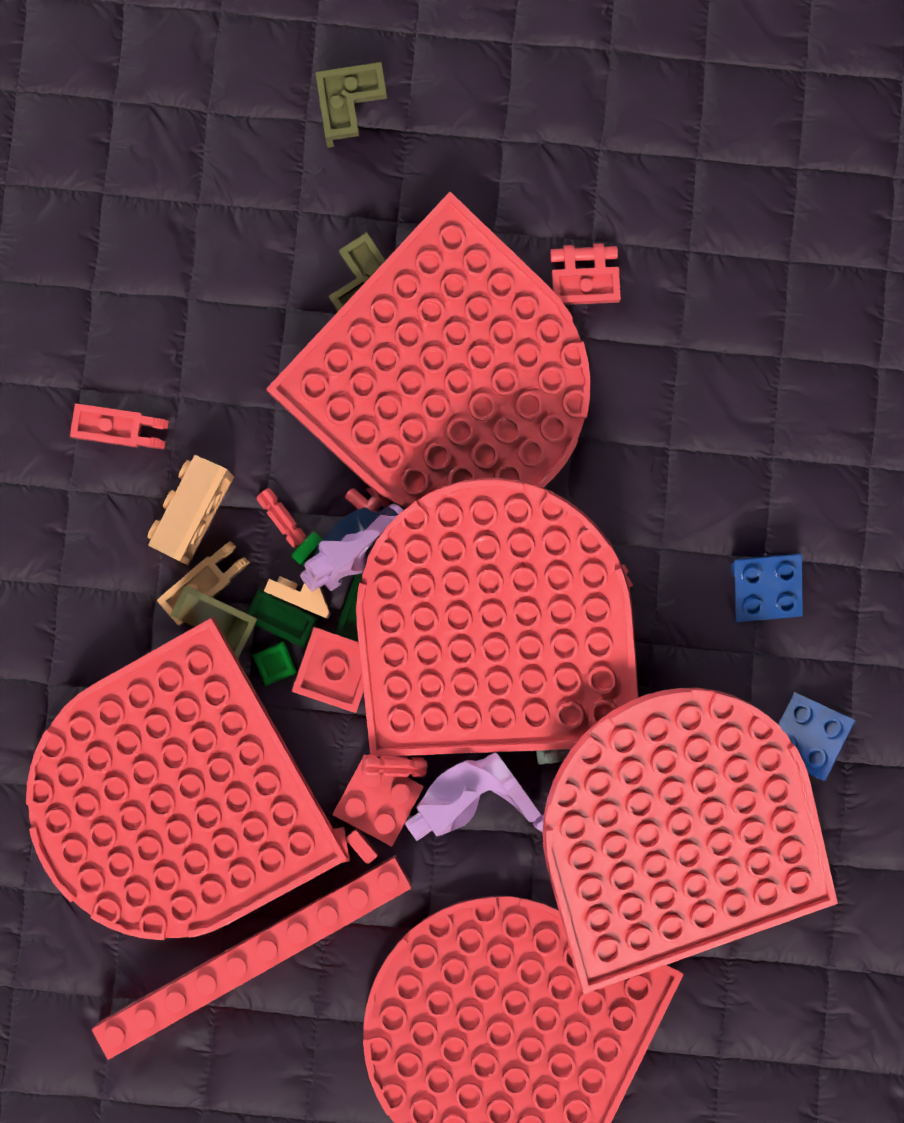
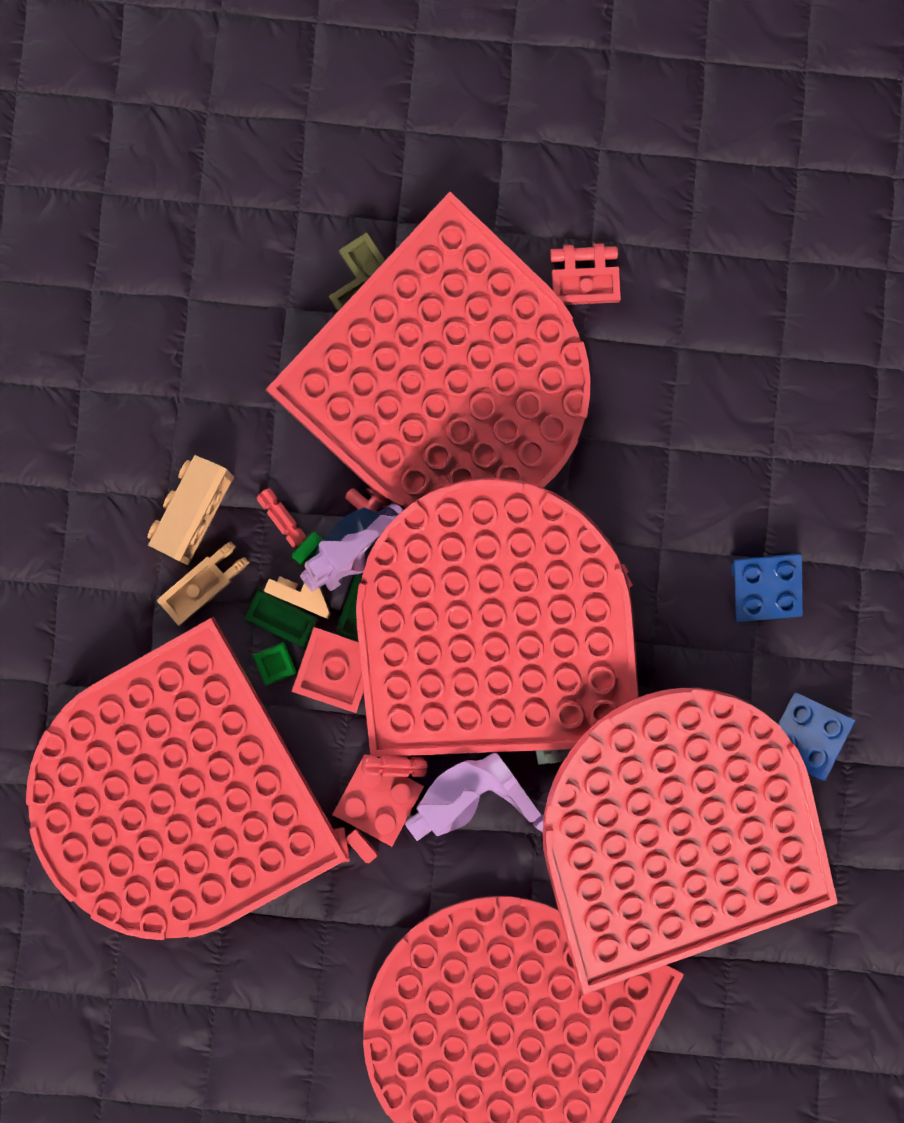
coral hinge [70,404,169,449] -> none
coral brick [91,855,412,1060] -> none
olive panel [171,585,257,659] -> none
olive panel [315,62,387,148] -> none

